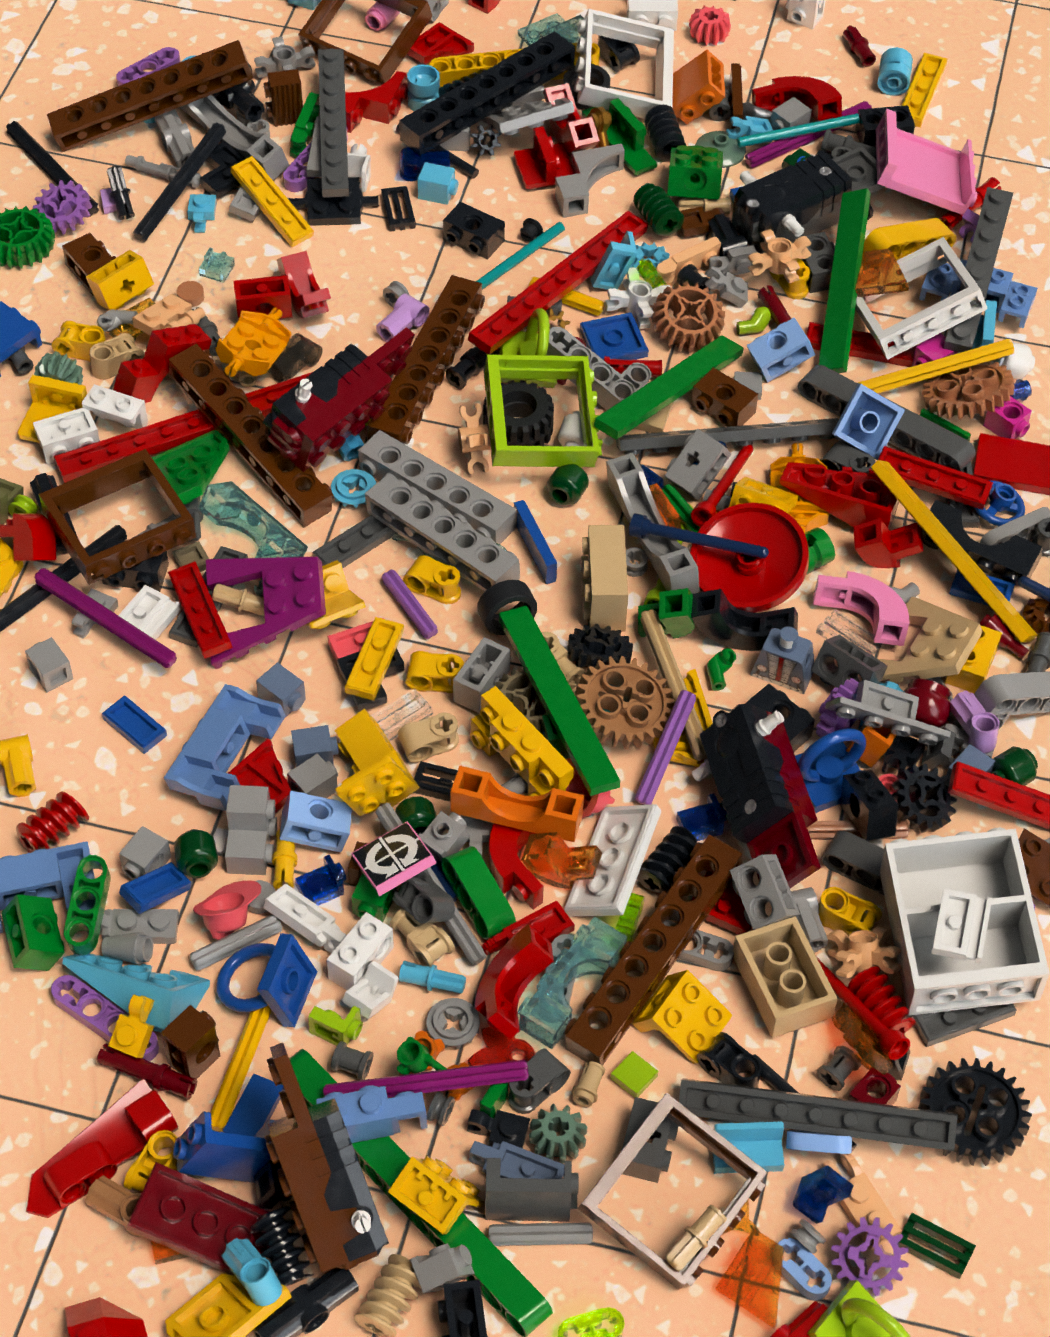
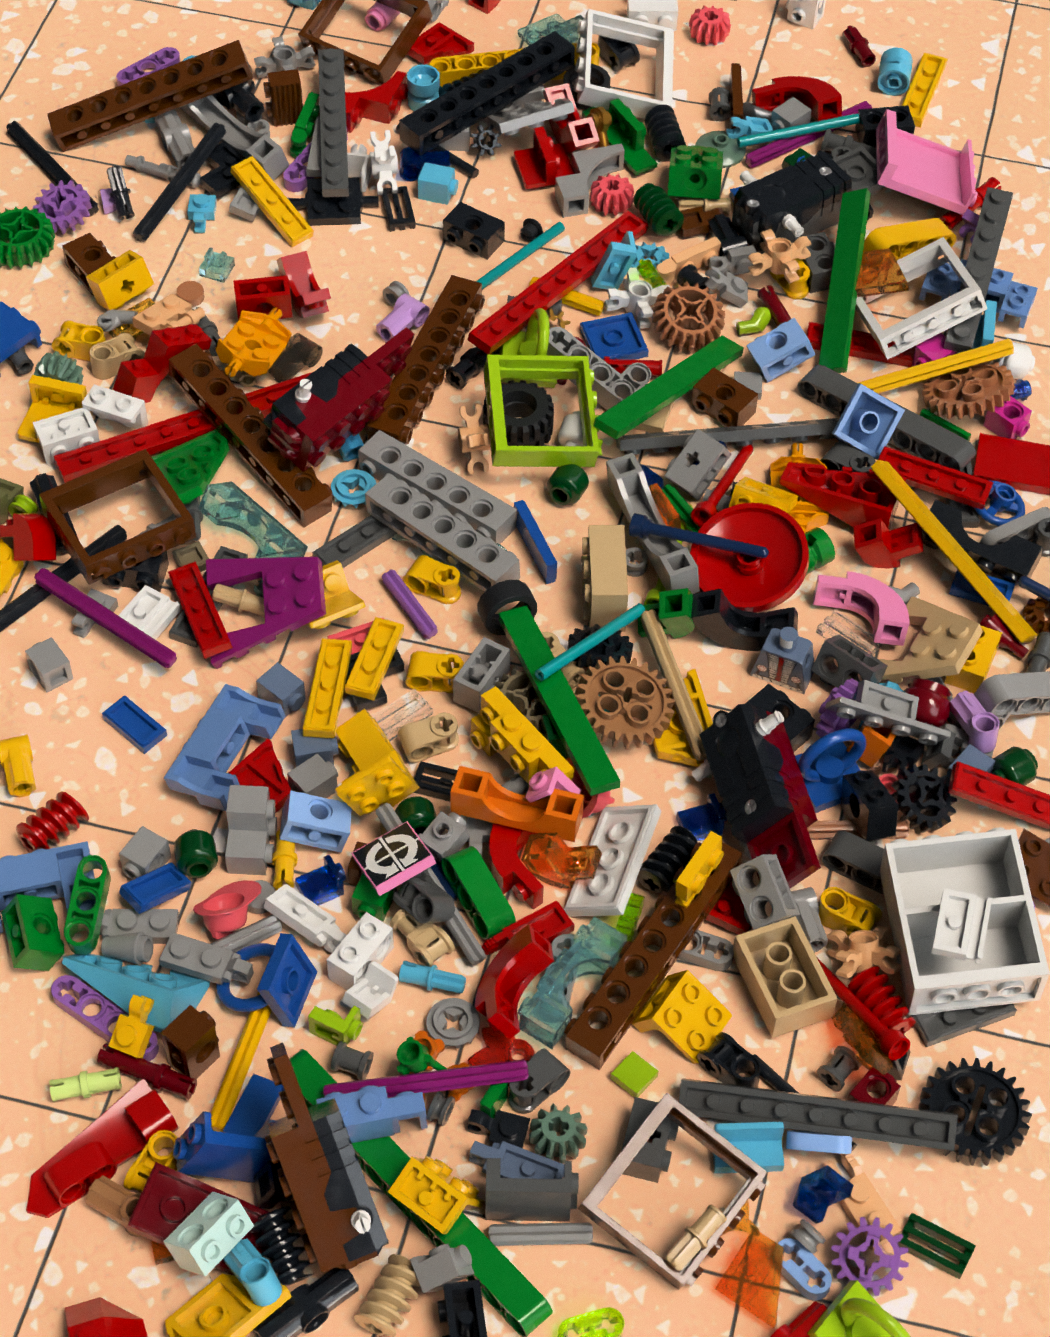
tan pin [572,1061,605,1107] -> none
medium lavender axle [635,690,696,805] -> none
orange brick [672,49,725,124] -> none
green arm [707,648,736,691] -> none
none -> yellowish green pin [49,1067,122,1102]
none -> light grey hinge [159,932,254,985]
none -> light aqua brick [163,1192,254,1277]
none -> yellow tile [303,638,352,739]
none -> white pin [369,130,398,195]
none -> bright pink bracket [525,767,581,802]
none -> teal piece [535,603,645,681]
none -> coral gear [590,173,634,217]
none -> yellow plate [675,831,724,909]

